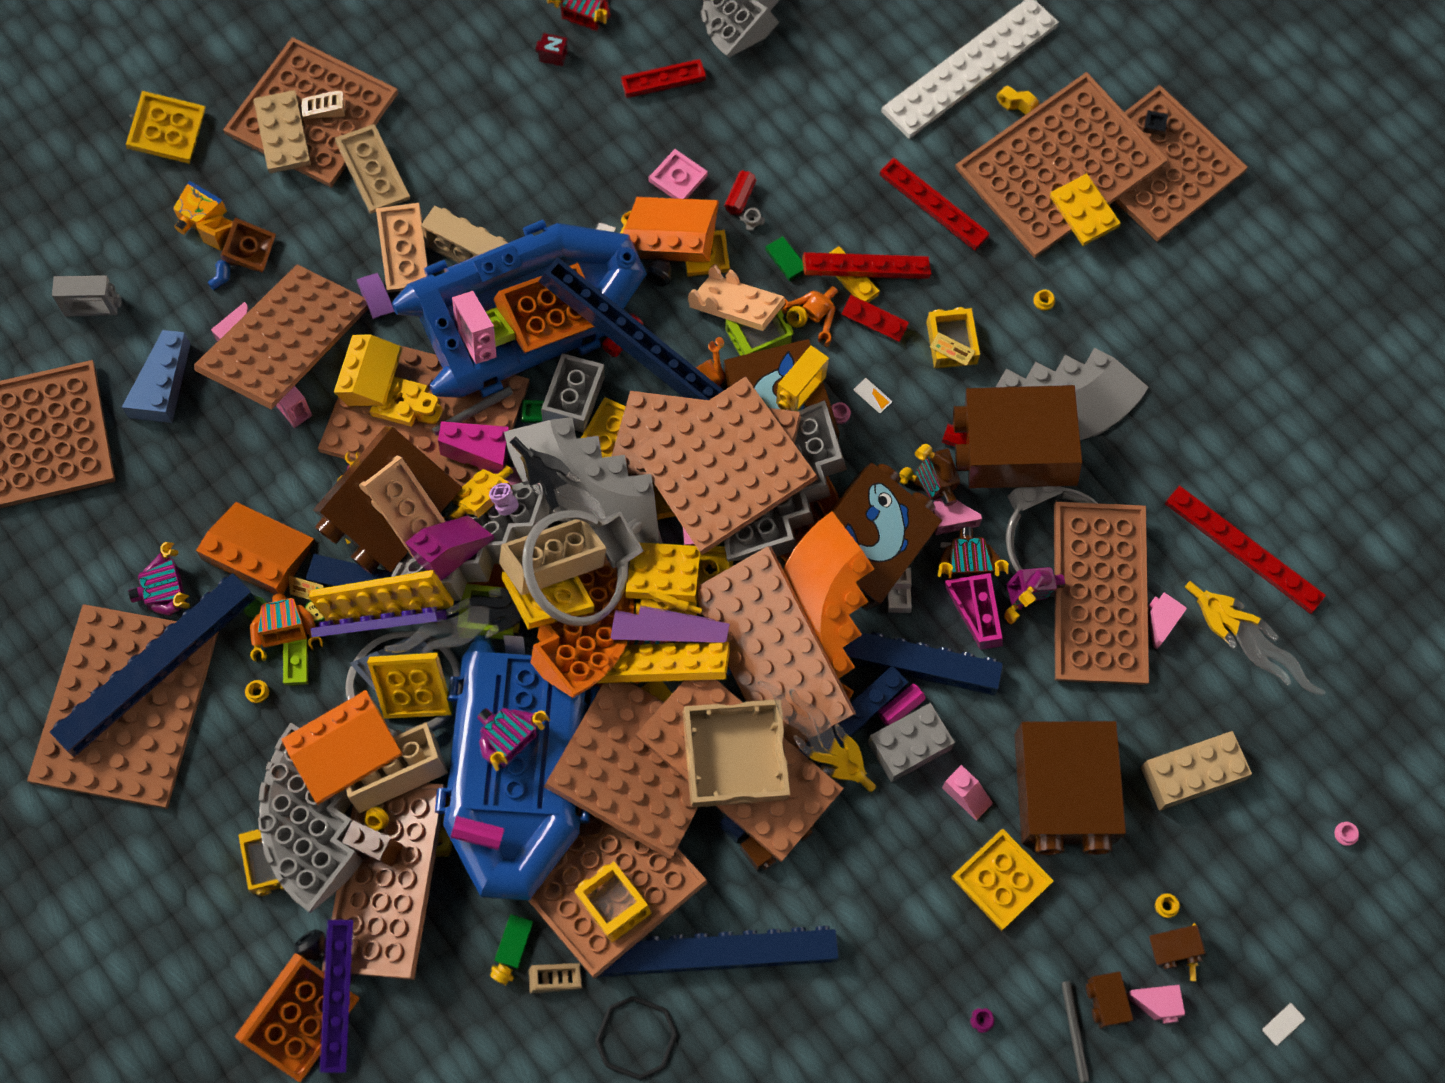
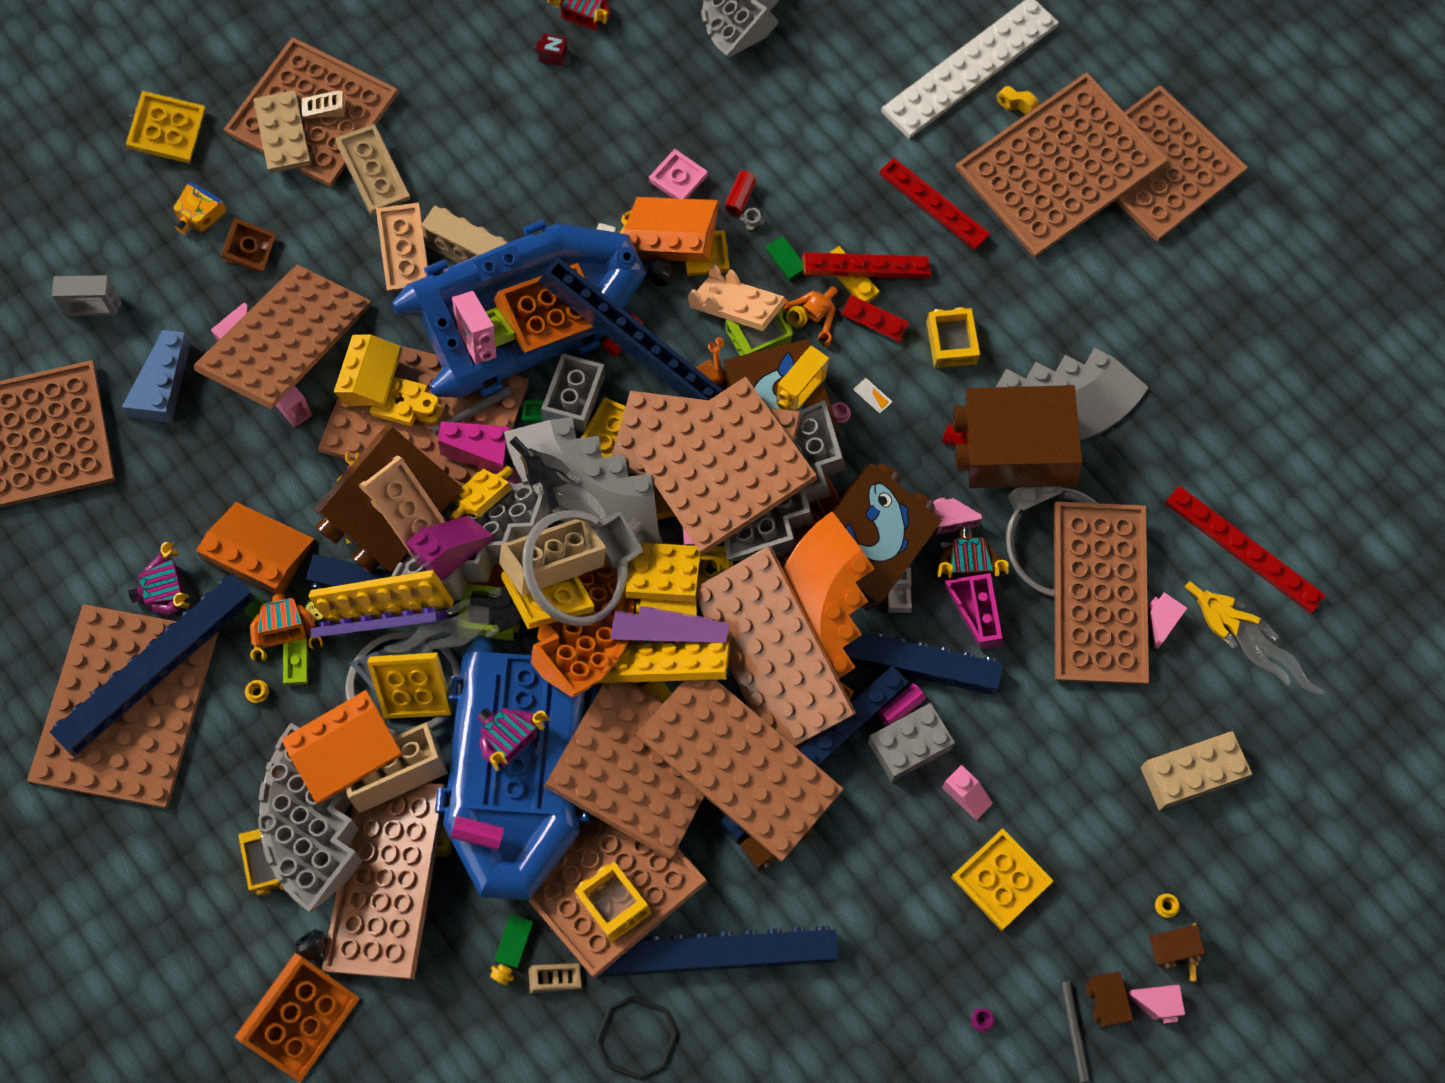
light orange slope [196,215,233,251] -> none
blue arm [207,260,230,291] -> none
clear yellow sticker [289,576,324,600] -> none
dark purple plate [320,919,353,1073] -> none
brick [341,820,403,867] -> none
medium lavender slope [357,273,394,319] -> none
yellow plate [365,807,389,831] -> none
lavender wheel [489,483,519,516] -> none
white sticker [504,635,526,655] -> none
red plate [621,59,706,98] -> none
yellow hand [649,590,702,614] -> none
tan tile [683,699,790,807] -> none
clear piece [758,681,876,792] -> none
reddish brown torso [899,444,960,507] -> none
clear yellow sticker [930,332,975,366] -> none
magenta torso [1004,567,1065,624] -> none
reddish brown brick [1014,721,1126,855] -> none
yellow plate [1033,290,1055,311] -> none
yellow plate [1050,173,1120,246] -> none
black plate [1143,110,1168,136] -> none
white sticker [1262,1003,1305,1046] -> none
bright pink plate [1334,822,1359,846] -> none

